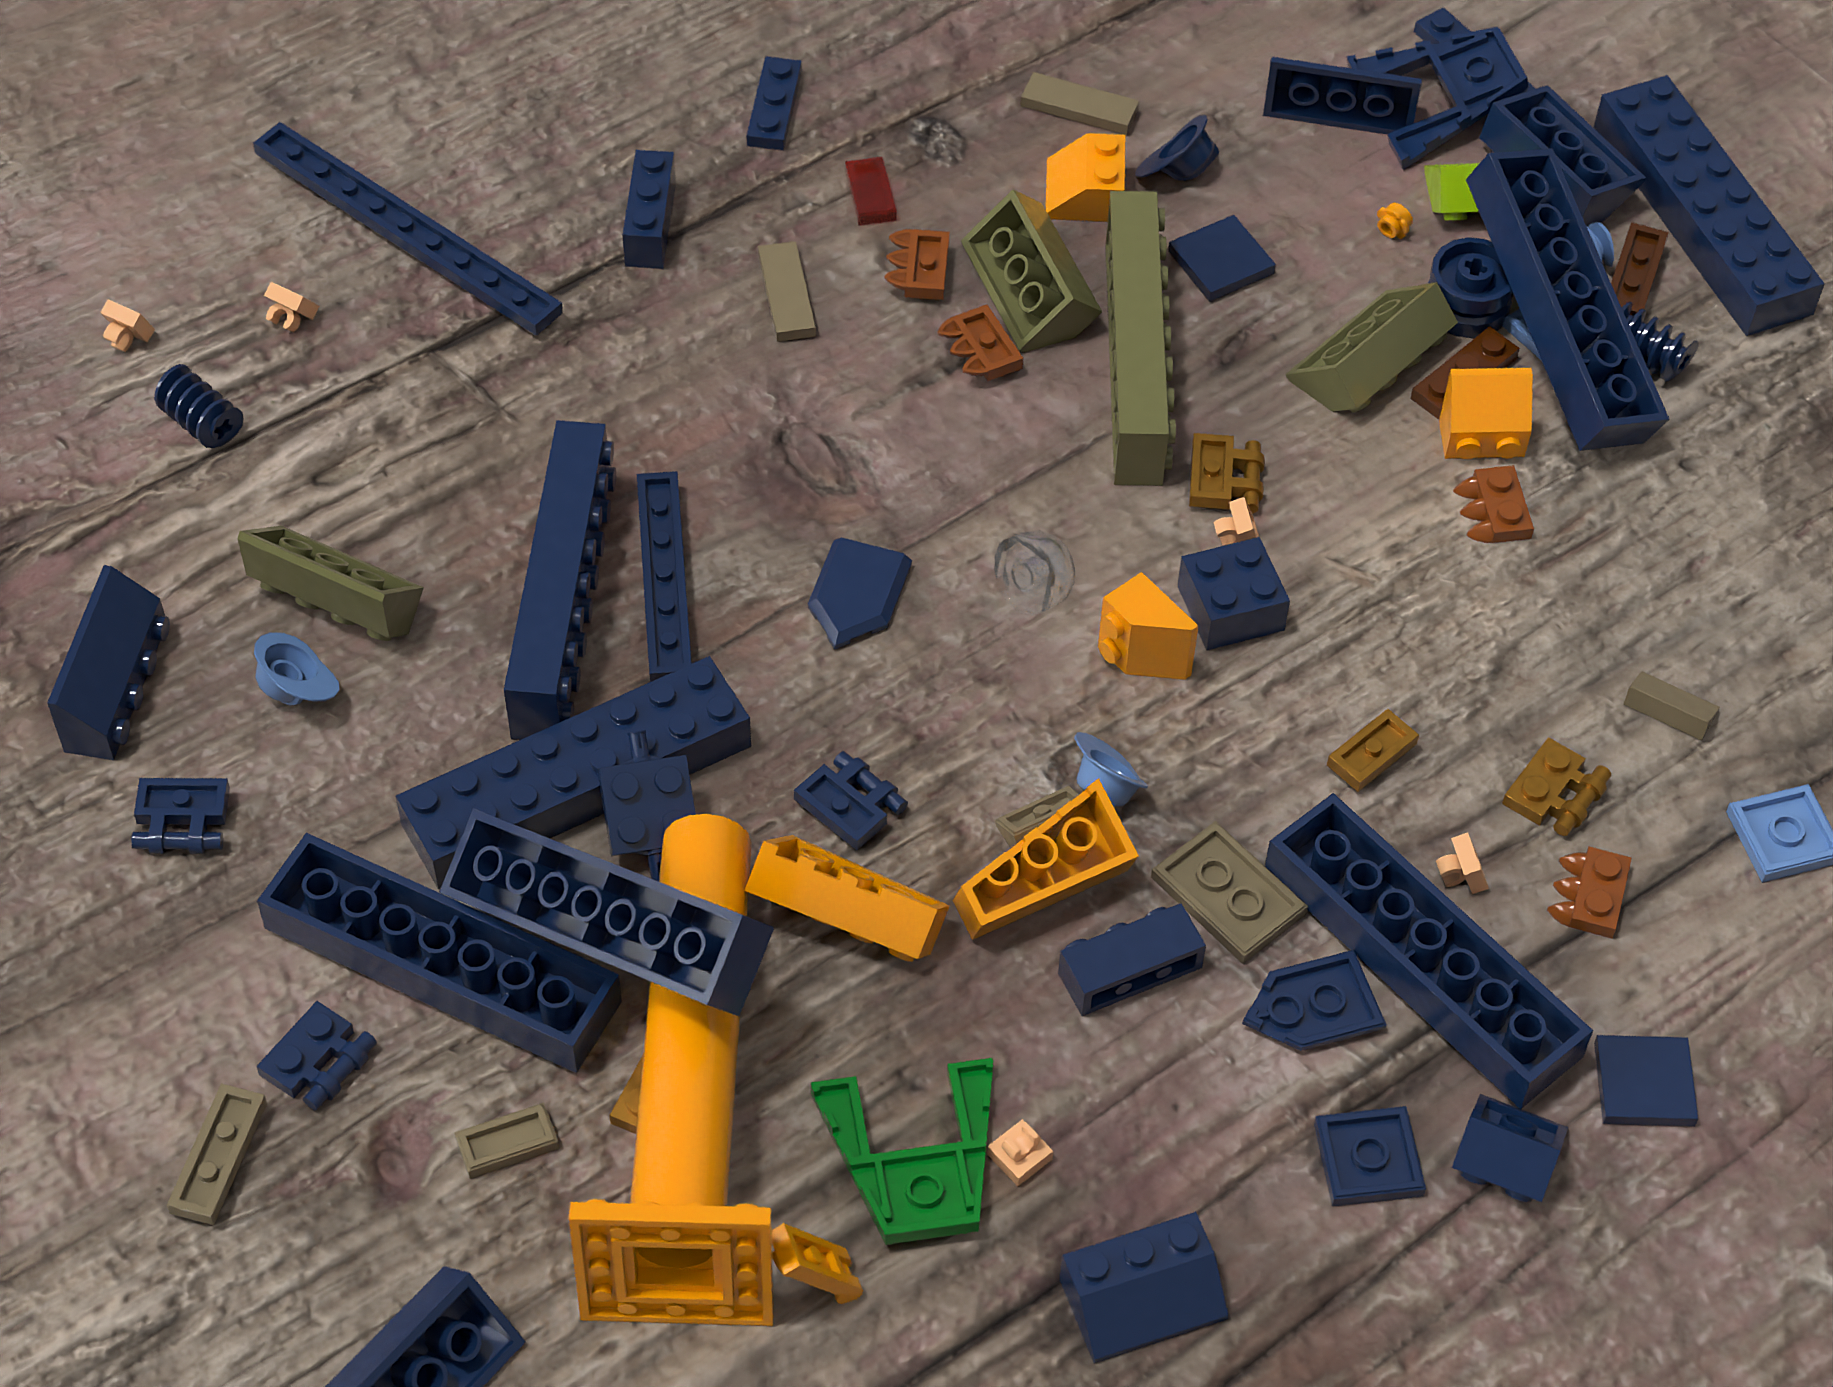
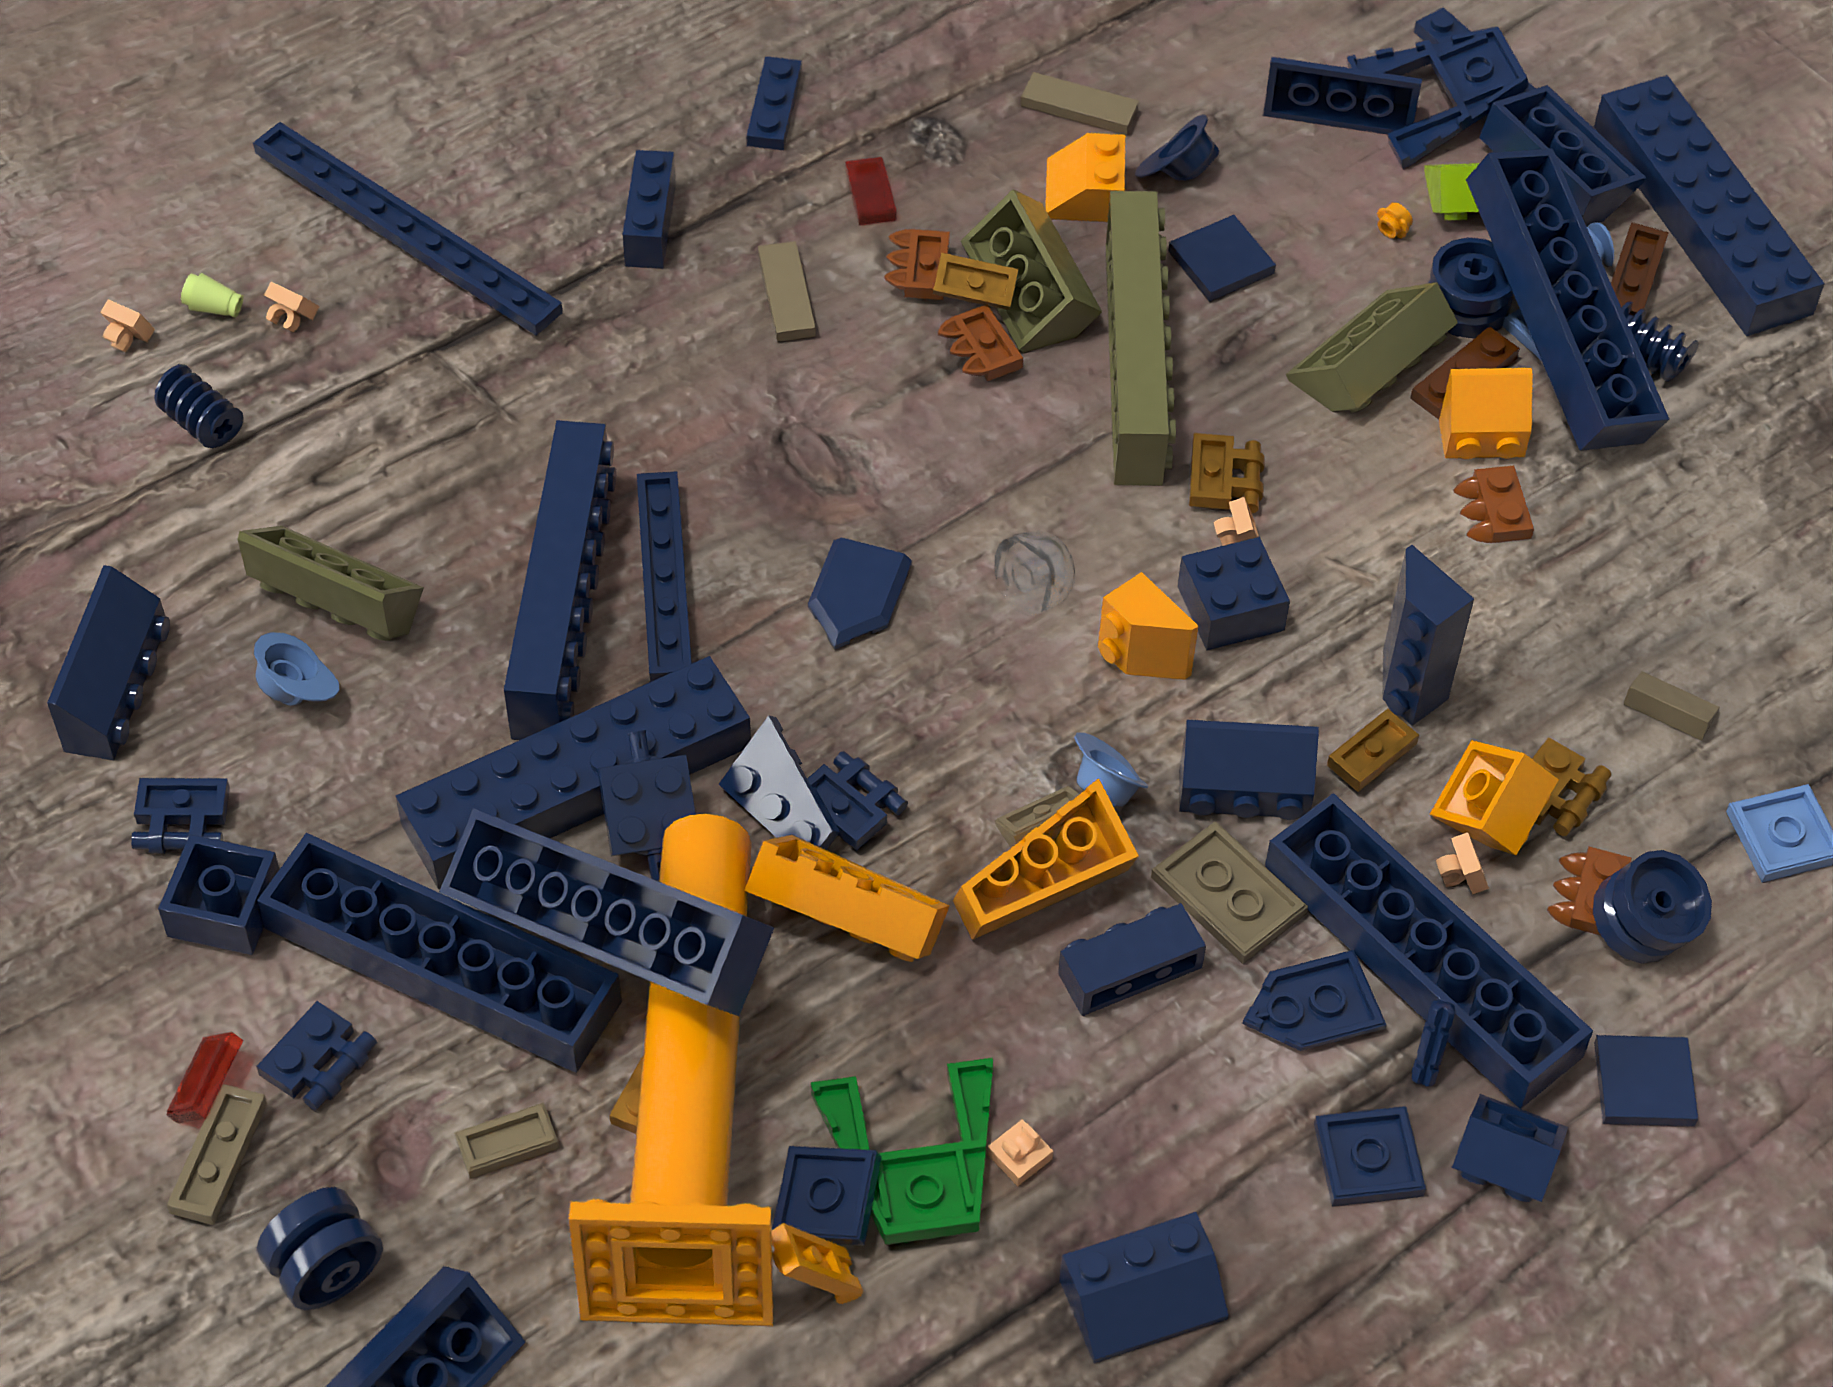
none -> dark blue brick [158,834,280,955]
none -> clear red tile [166,1032,243,1123]
none -> yellowish green cone [181,273,243,318]
none -> dark blue wheel [256,1187,384,1311]
none -> wing [719,715,840,850]
none -> dark blue tile [772,1146,882,1246]
none -> pearl gold plate [933,253,1018,310]
none -> dark blue slope [1179,720,1319,820]
none -> dark blue slope [1382,545,1474,726]
none -> dark blue axle [1411,999,1455,1087]
none -> light orange slope [1429,740,1559,855]
none -> dark blue wheel [1593,850,1712,964]

